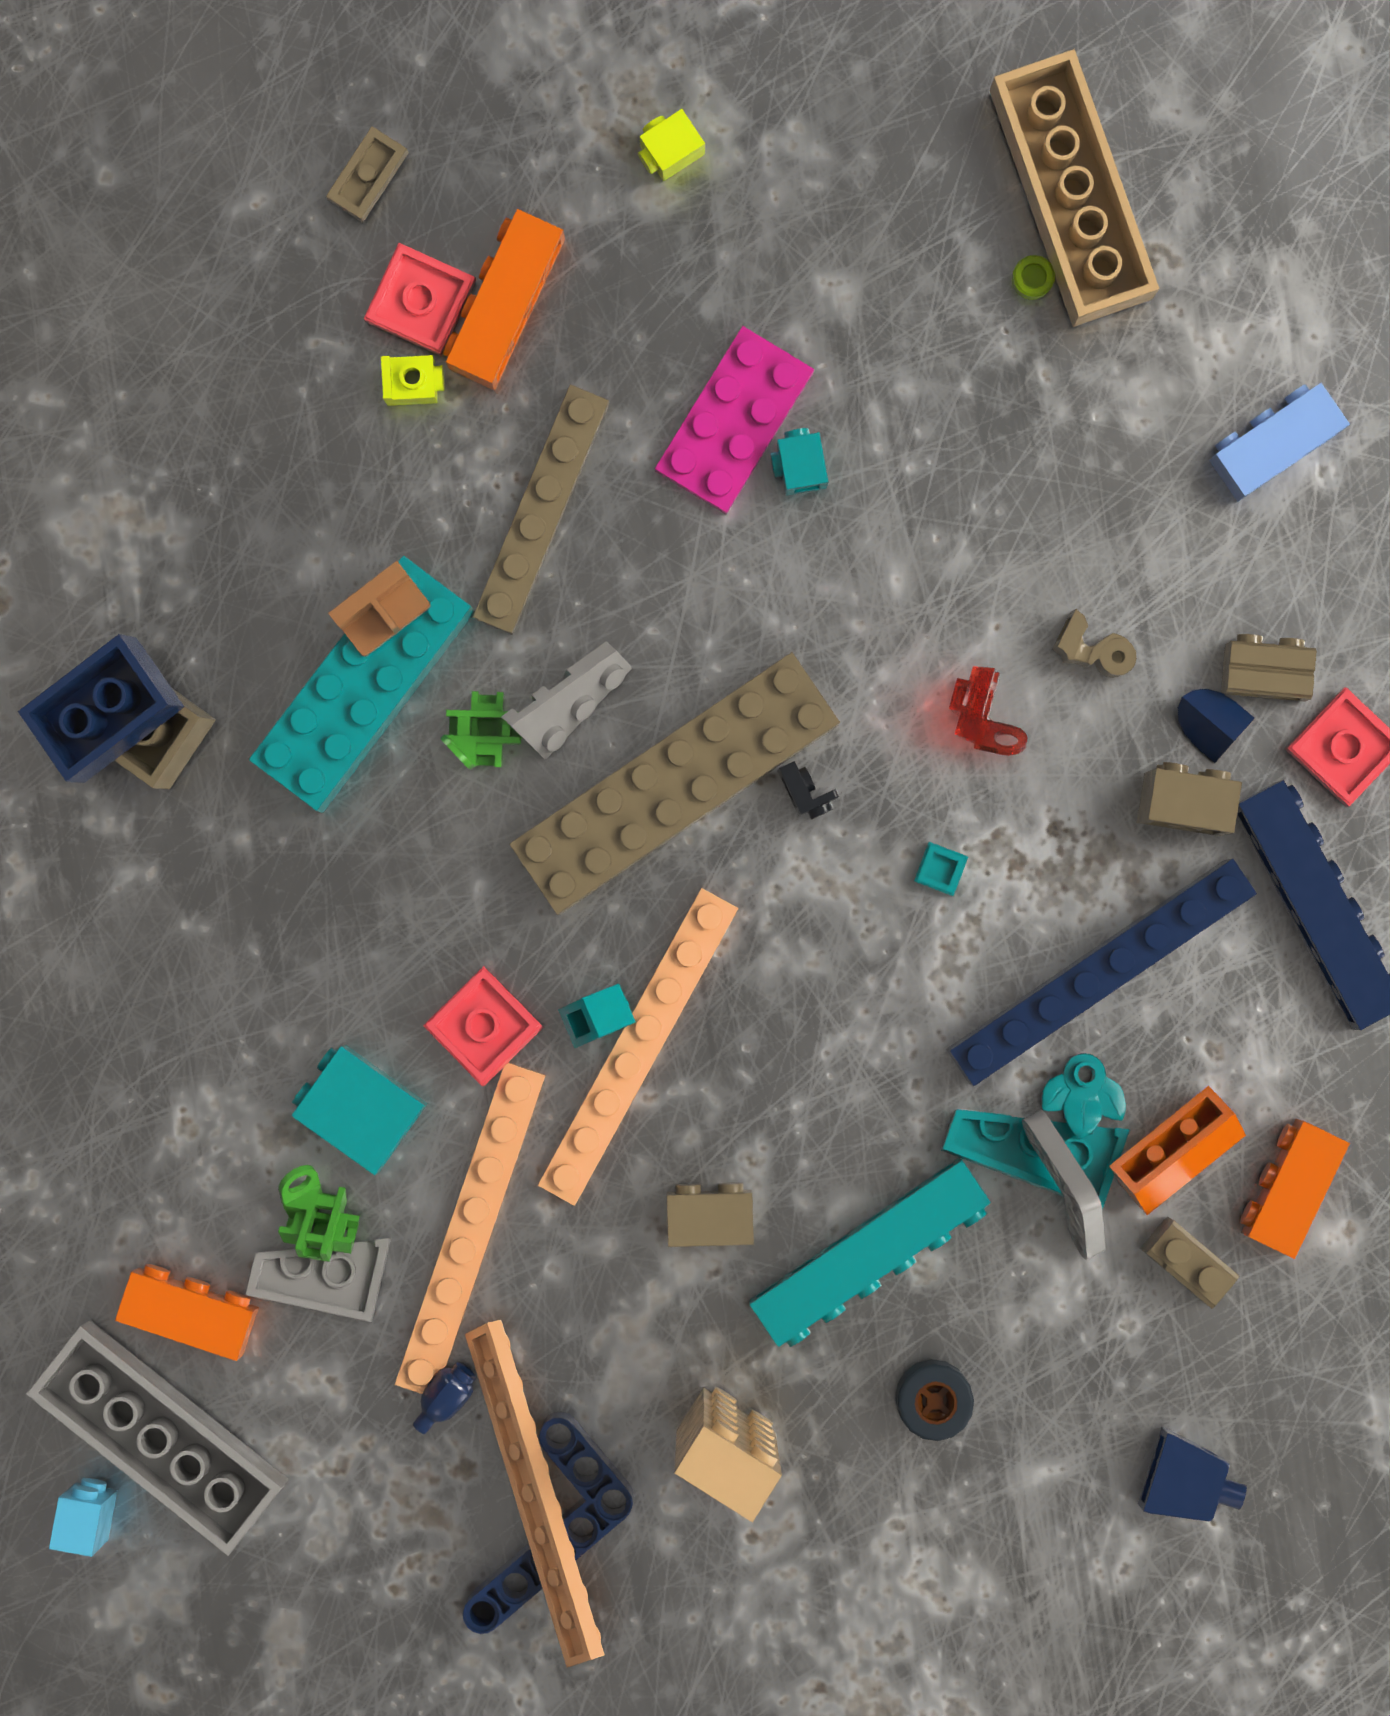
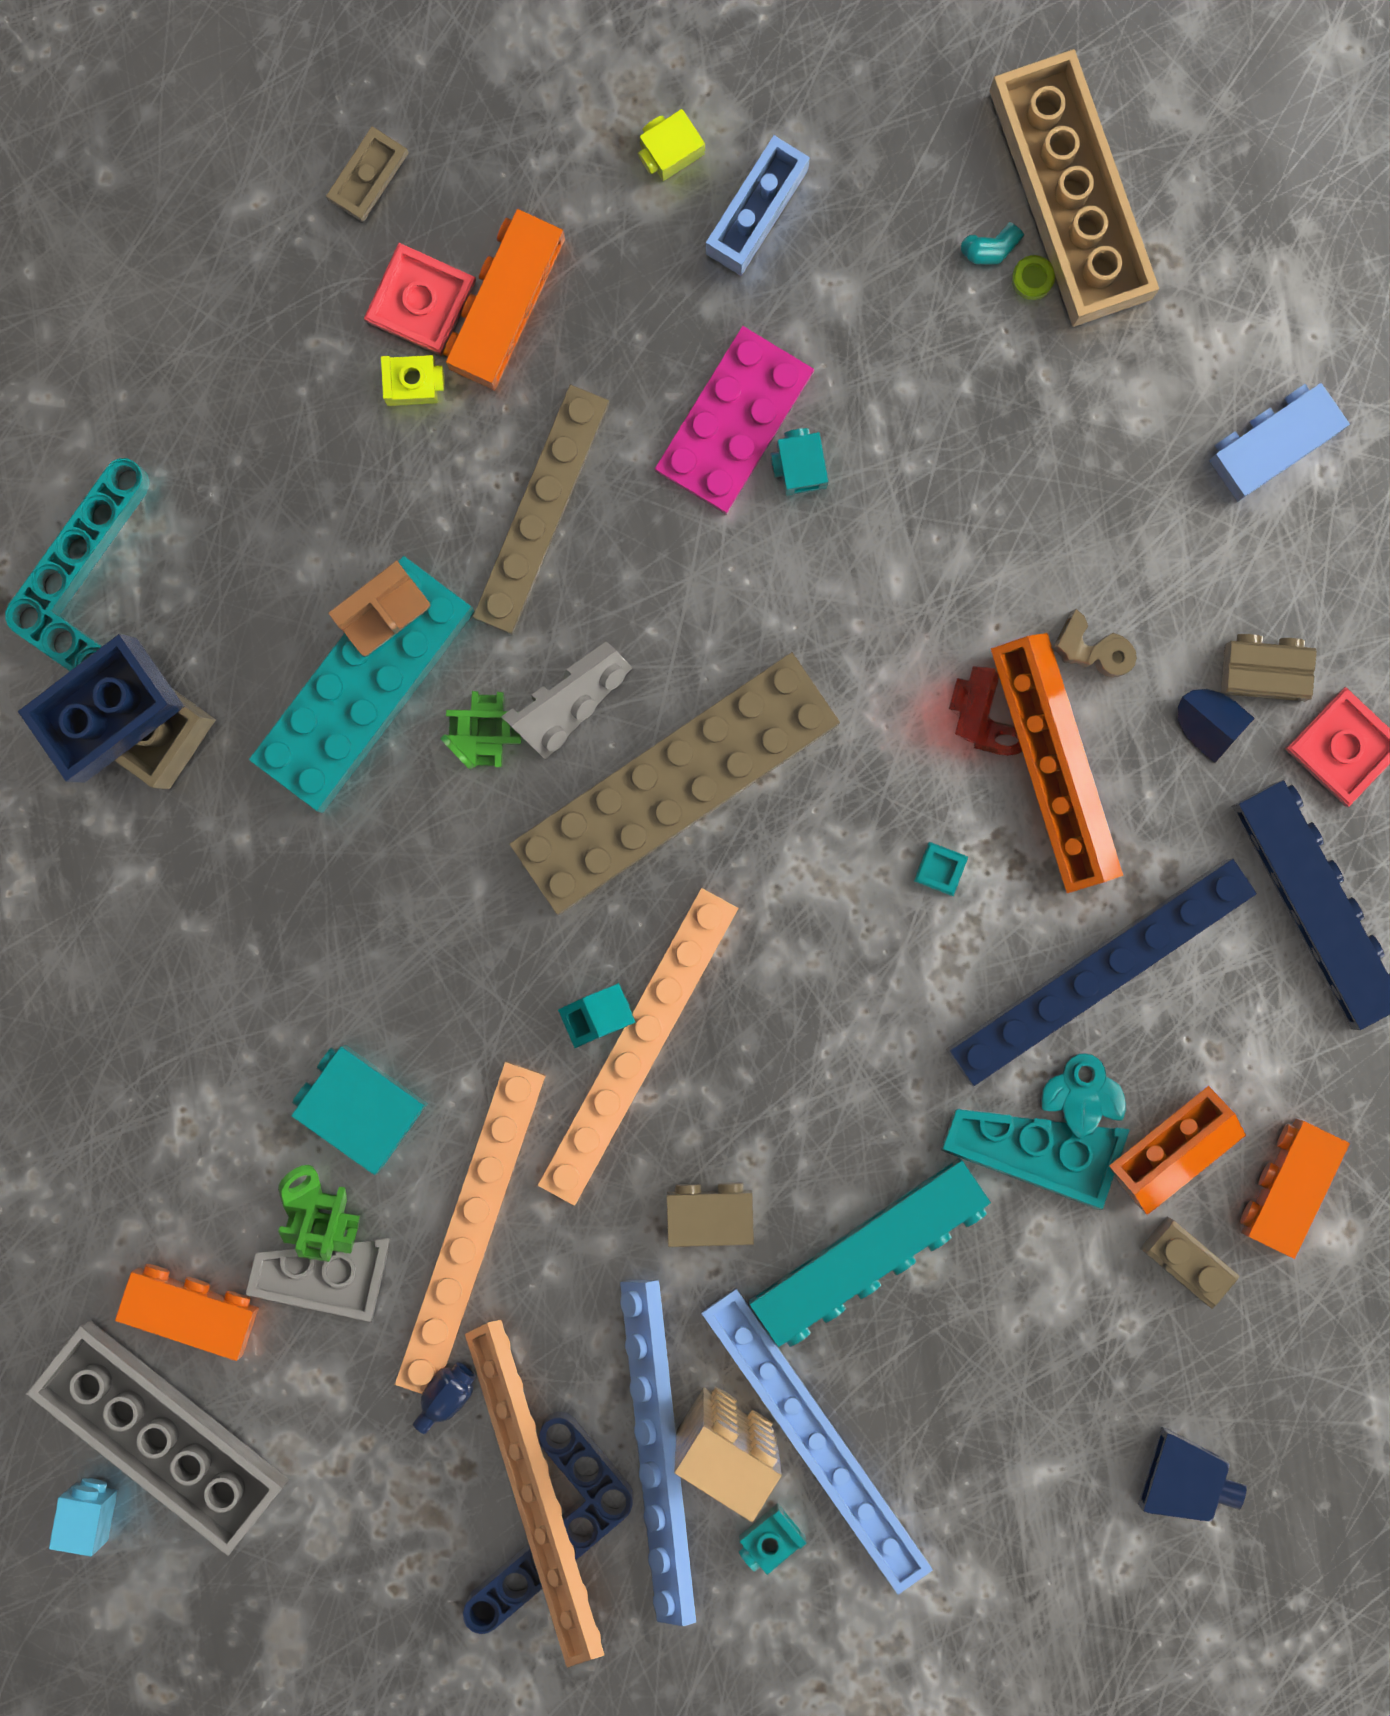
coral plate [423,966,544,1087] -> none
black bracket [778,761,839,820] -> none
black wheel [895,1359,974,1441] -> none
light grey beam [1022,1110,1106,1260] -> none
dark tan brick [1136,762,1242,836] -> none
none -> teal beam [5,458,150,671]
none -> light blue plate [620,1279,696,1626]
none -> light blue plate [701,1288,933,1595]
none -> light blue brick [706,135,810,276]
none -> teal brick [738,1503,807,1575]
none -> teal arm [961,222,1025,265]
none -> orange brick [991,633,1123,893]

